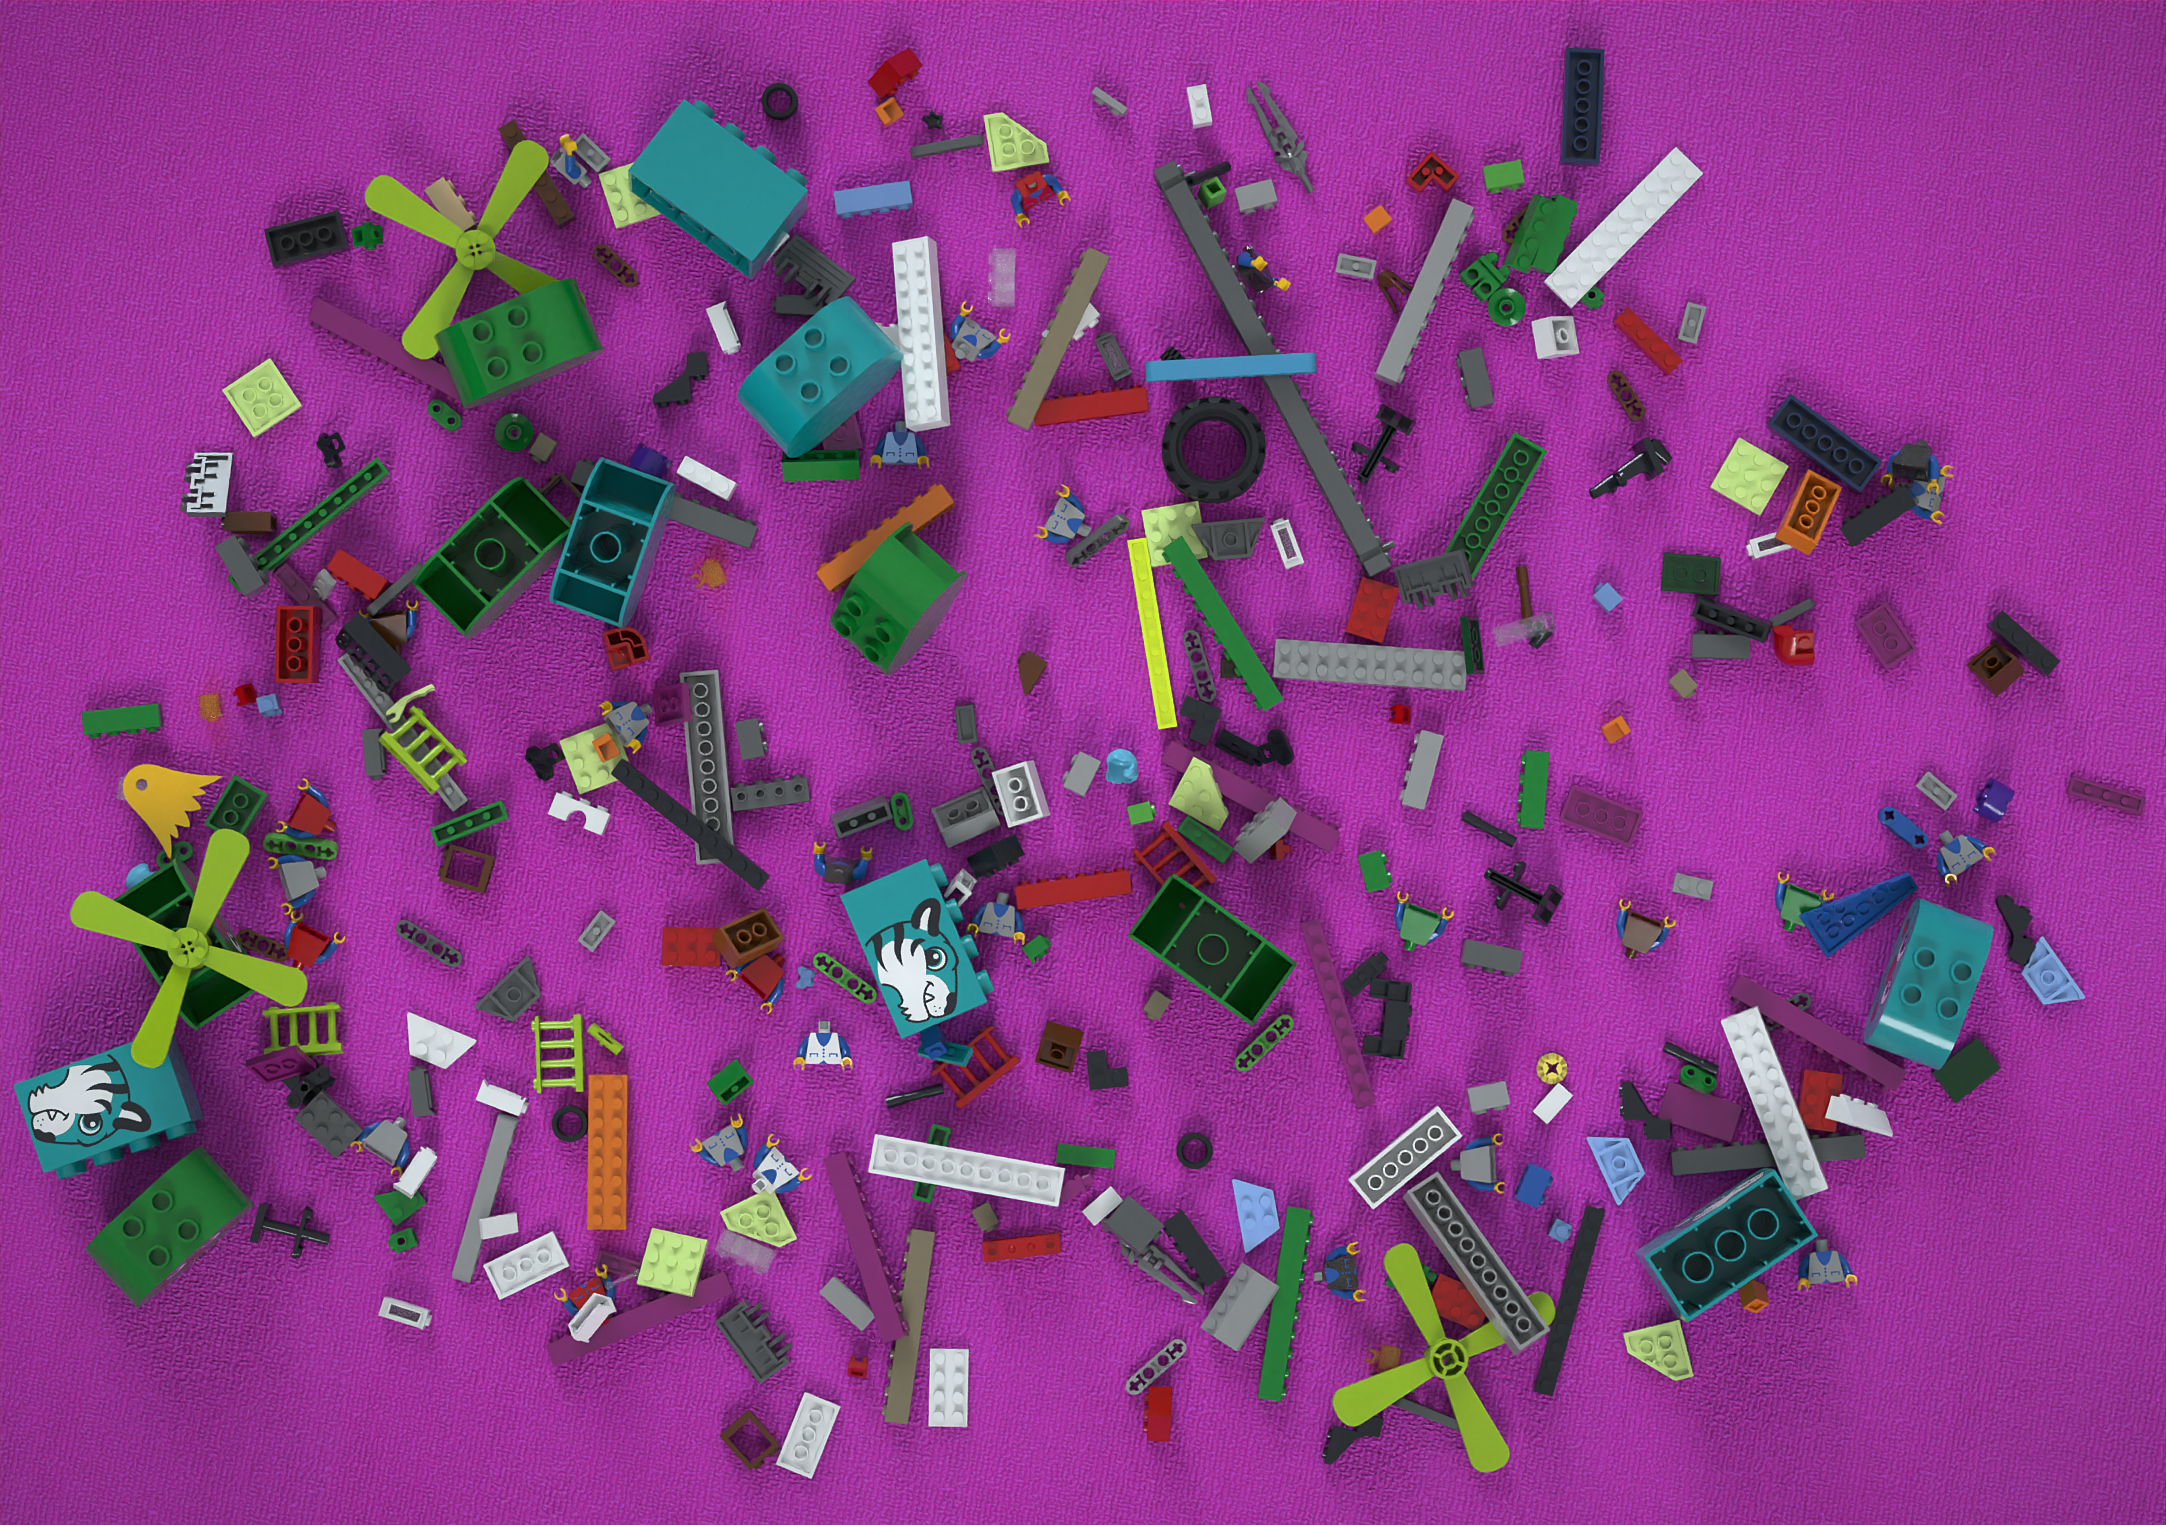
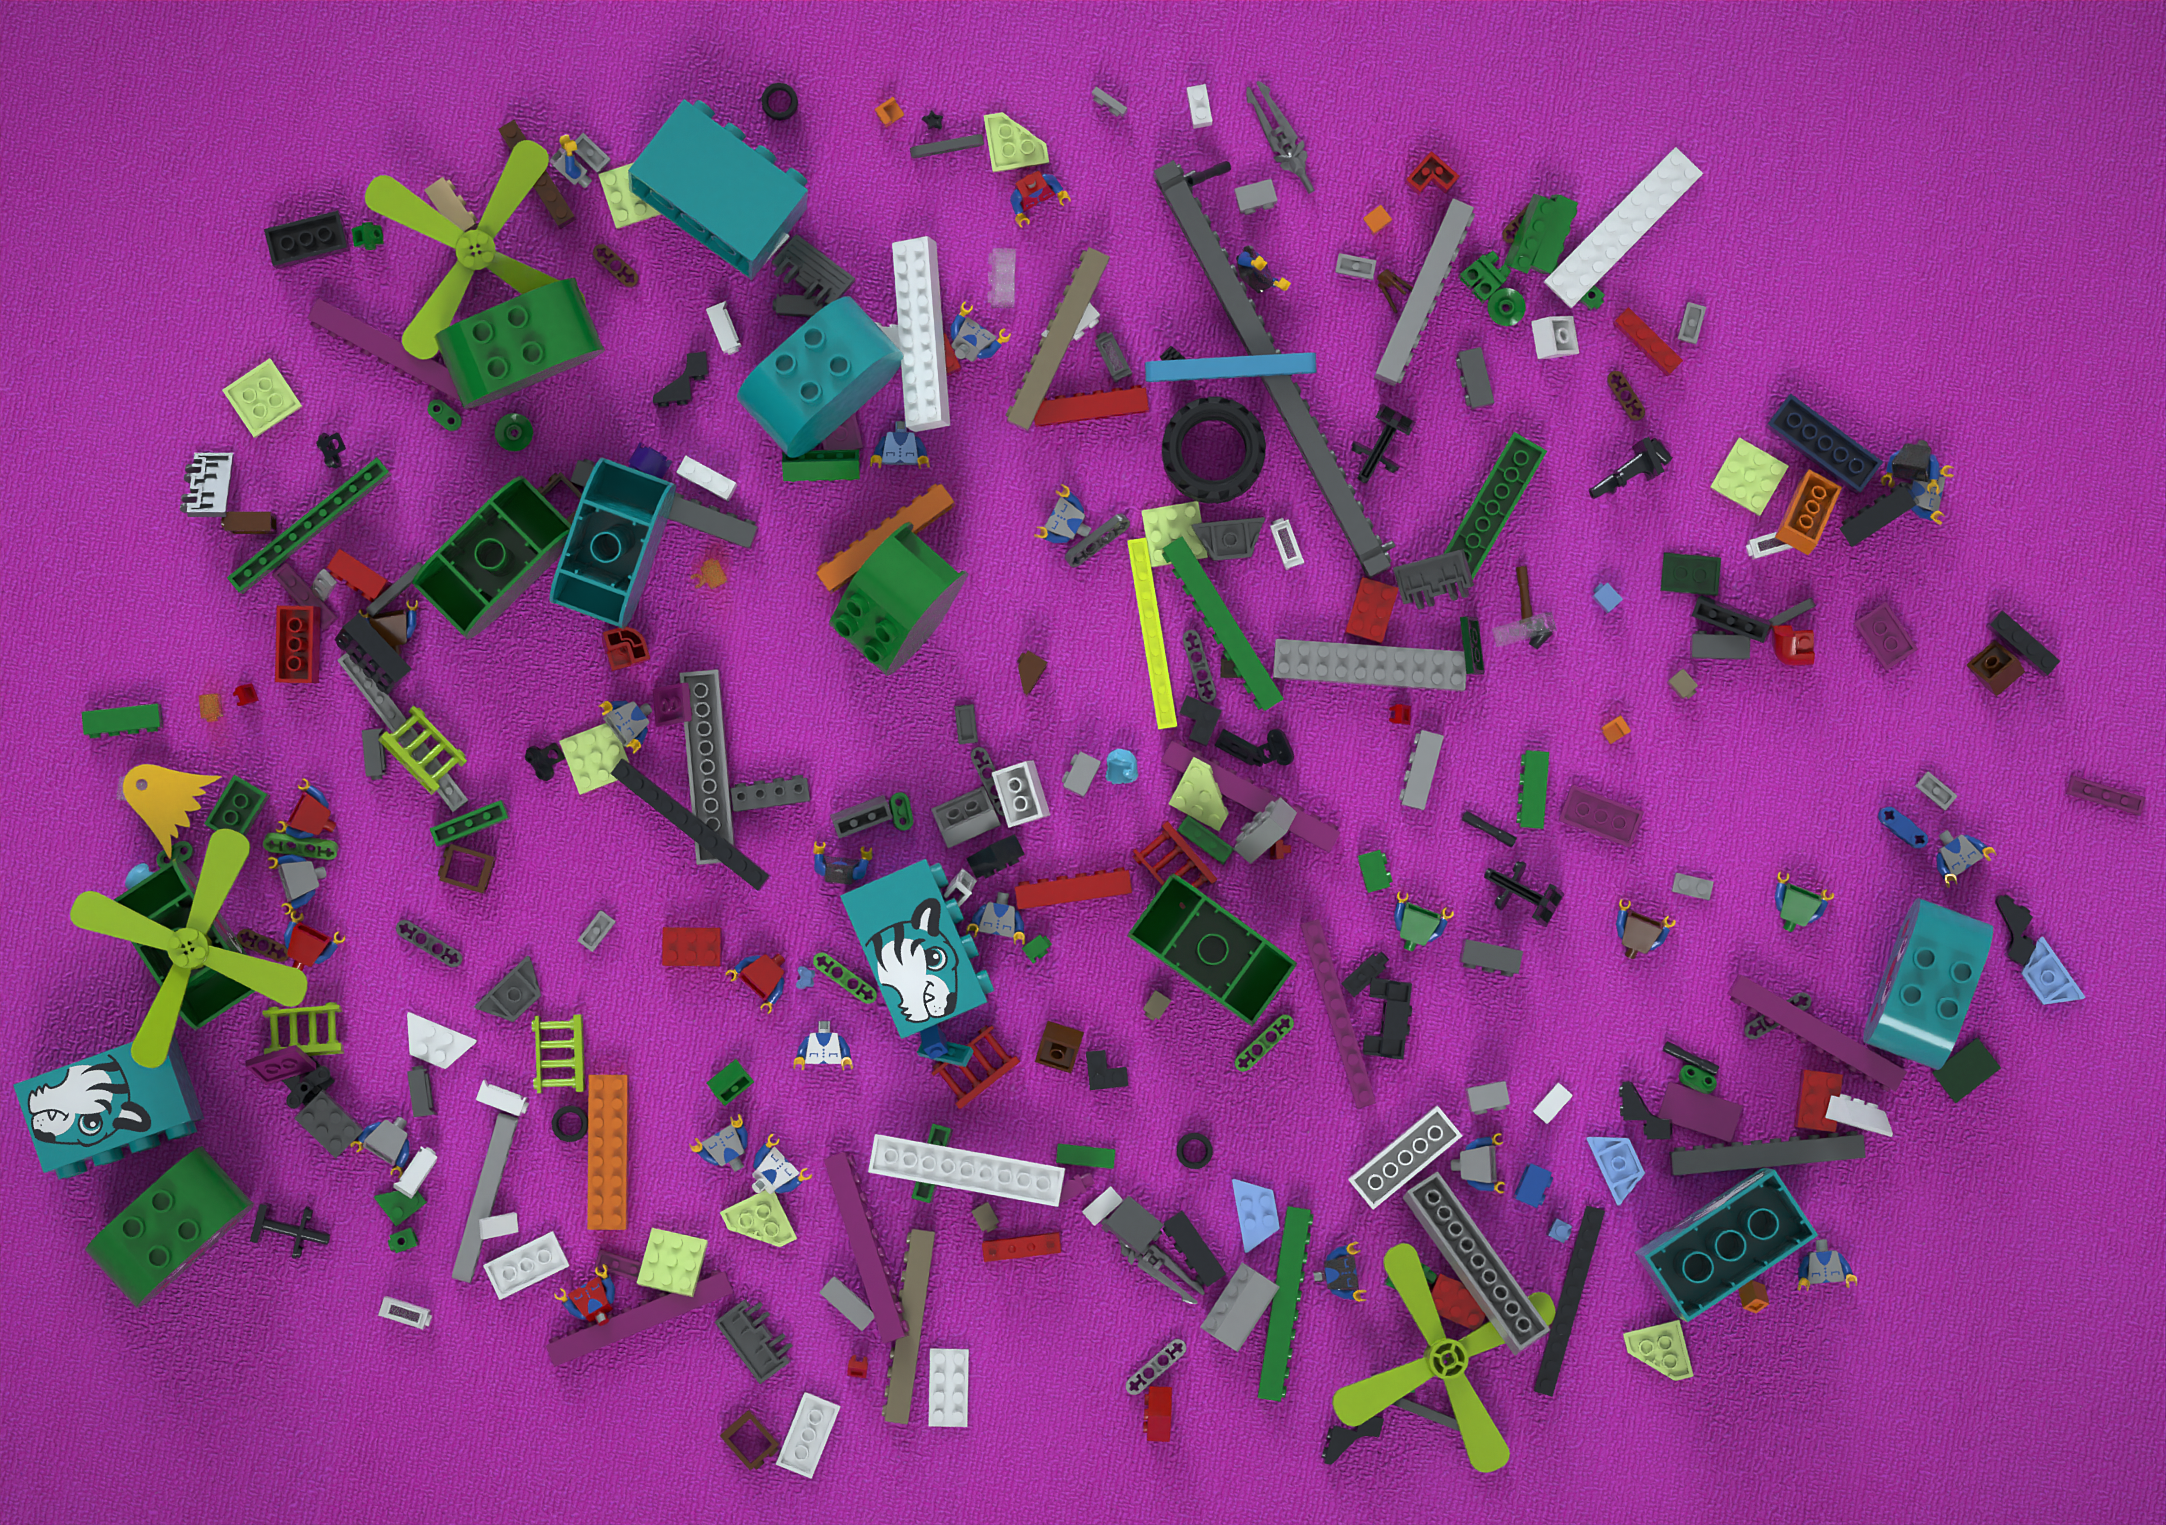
dark grey brick [215,535,270,599] -> none
medium blue brick [256,694,283,718] -> none
yellowish green arm [386,684,435,724] -> none
dark tan brick [529,433,559,464] -> none
white arch [548,791,611,836] -> none
white window [568,1293,616,1343] -> none
lime pin [587,1022,624,1056] -> none
orange panel [591,733,620,763] -> none
clear hinge [605,1269,640,1290] -> none
dark orange brick [712,907,785,970] -> none
clear brick [714,1228,778,1275] -> none
dark grey brick [735,718,768,761] -> none
medium blue brick [834,180,913,219] -> none
red brick [867,48,923,99] -> none
black piece [885,1083,944,1108] -> none
bright green brick [1127,801,1156,826] -> none
bright green brick [1197,176,1227,210] -> none
clear yellow brick [1365,1344,1401,1372] -> none
bright green brick [1482,160,1525,194] -> none
light yellow gear [1536,1053,1567,1084] -> none
dark blue brick [1559,47,1605,167] -> none
white brick [1721,1006,1829,1201] -> none
blue wing [1798,872,1919,958] -> none
dark purple brick [1972,777,2015,823] -> none

